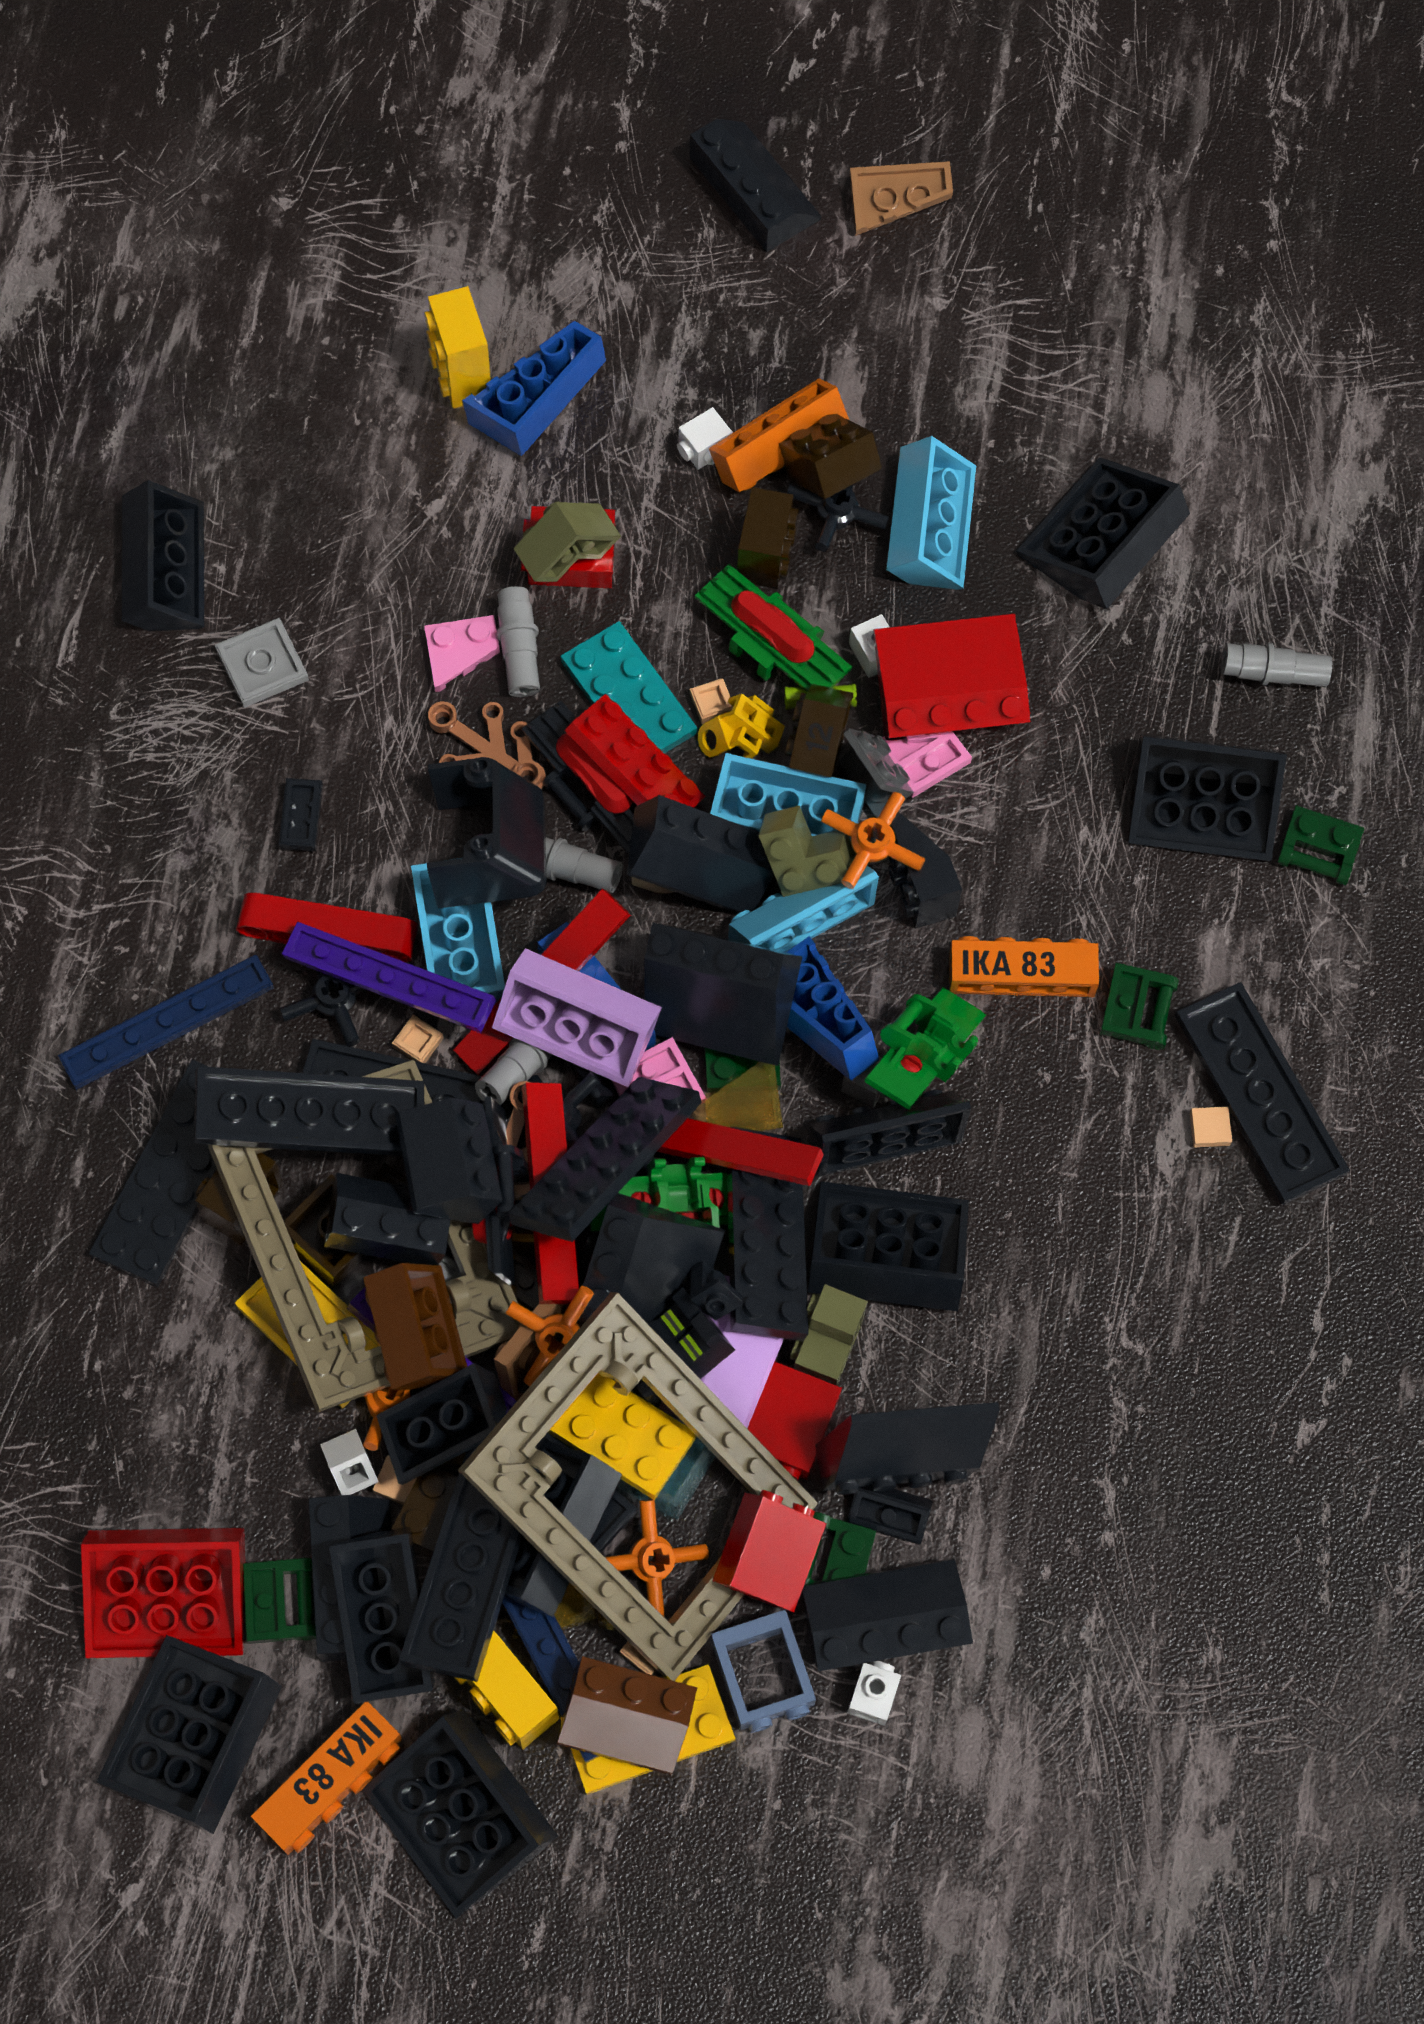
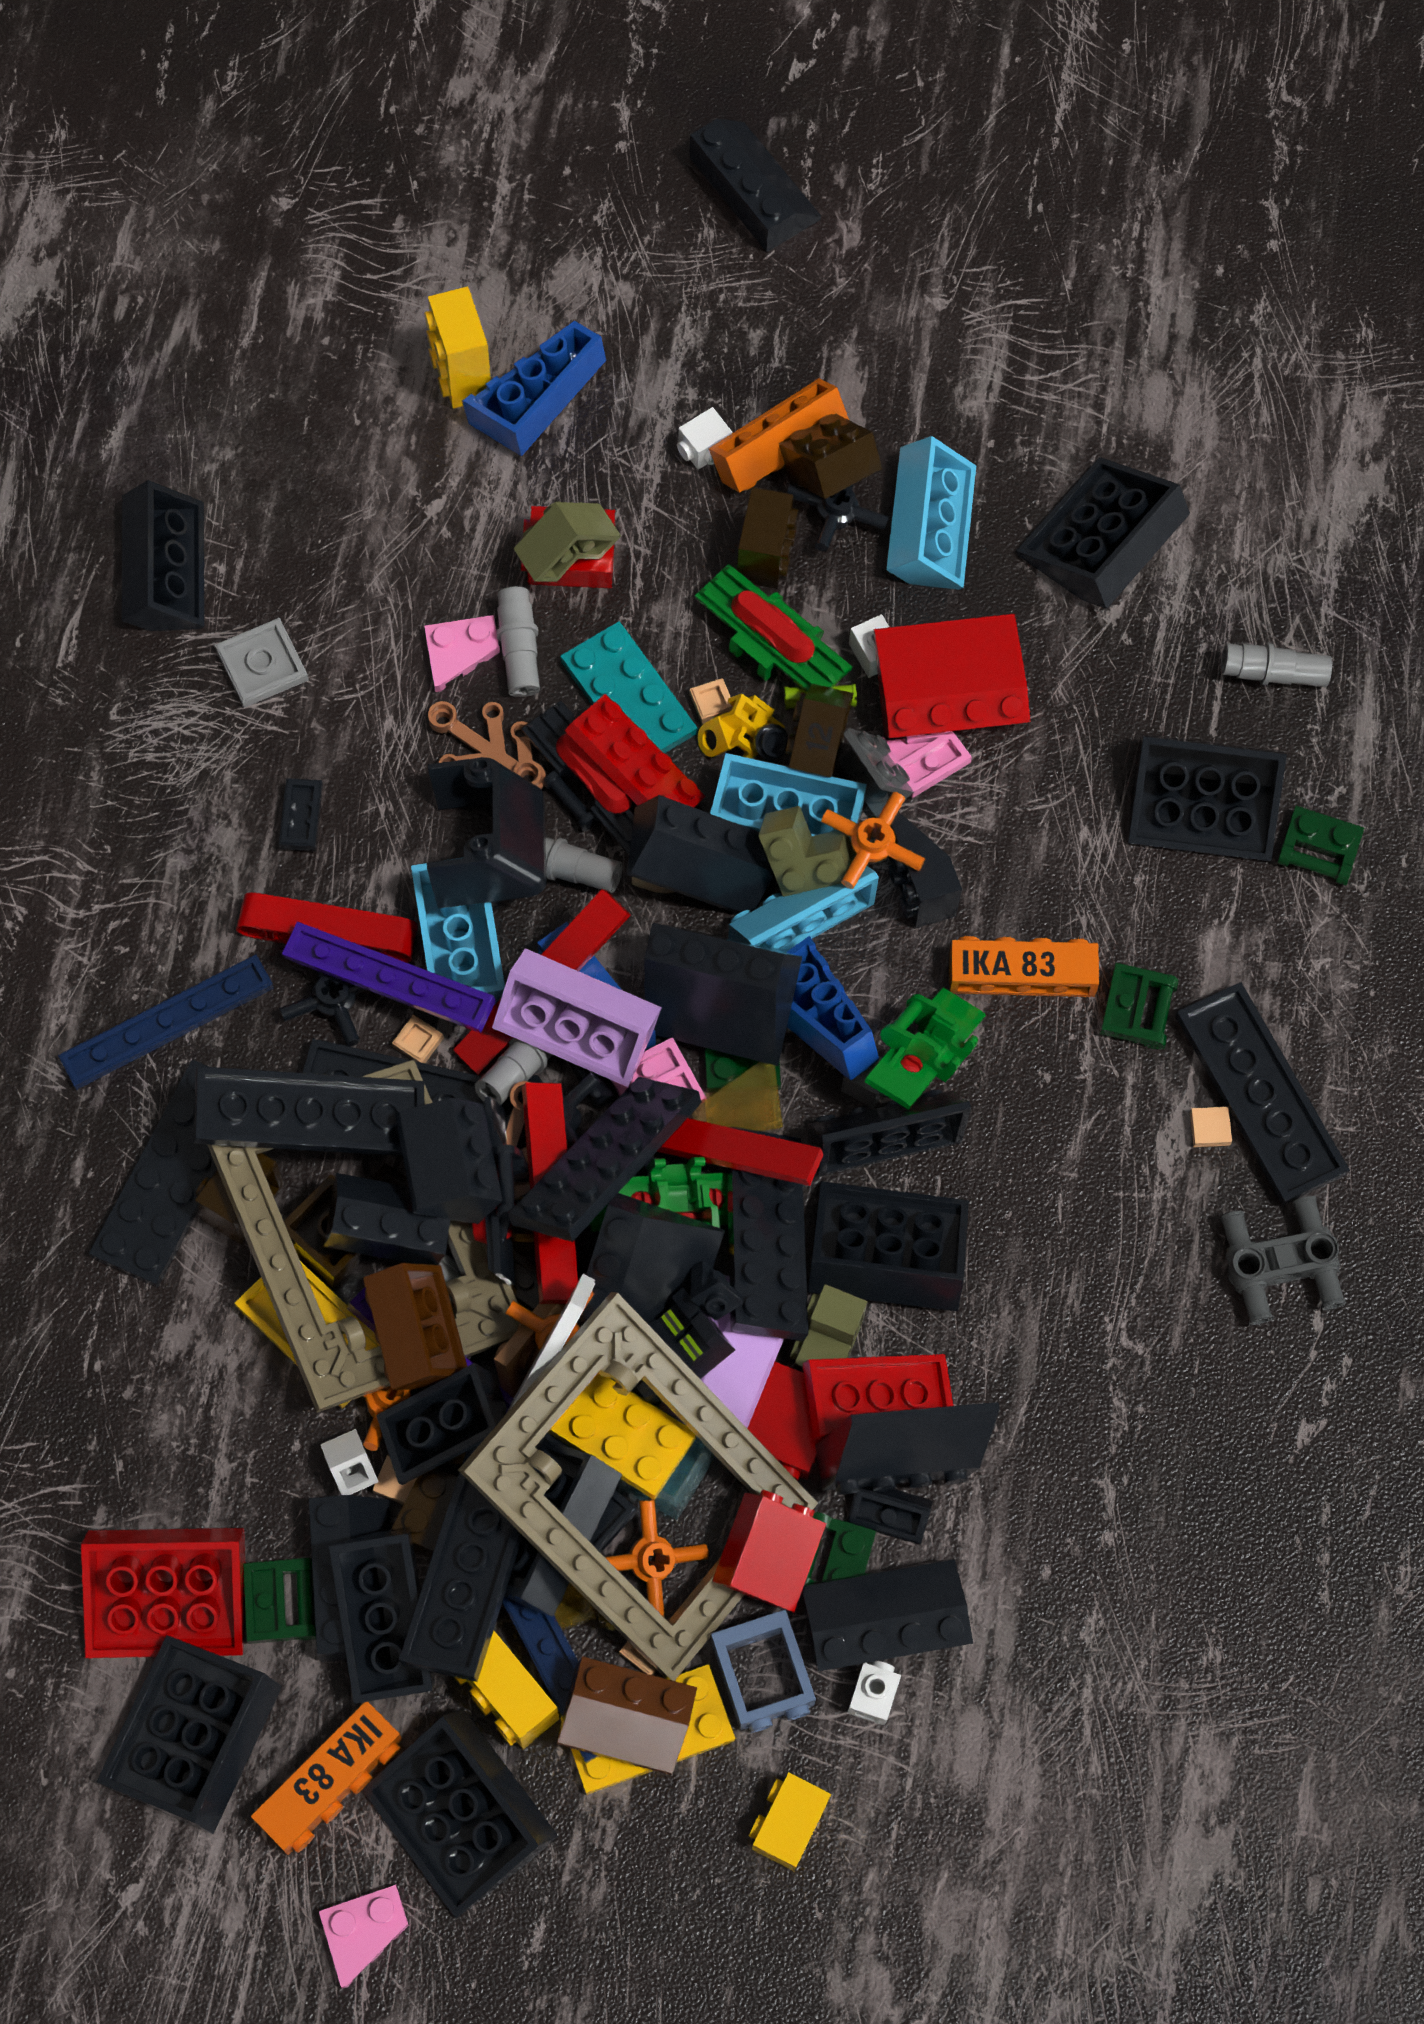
medium nougat wing [849,161,953,236] -> none
none -> bright pink wing [319,1885,409,1989]
none -> white tile [506,1274,595,1414]
none -> yellow brick [749,1772,831,1871]
none -> black plate [754,723,789,760]
none -> red plate [802,1354,954,1439]
none -> dark grey piece [1220,1196,1346,1325]

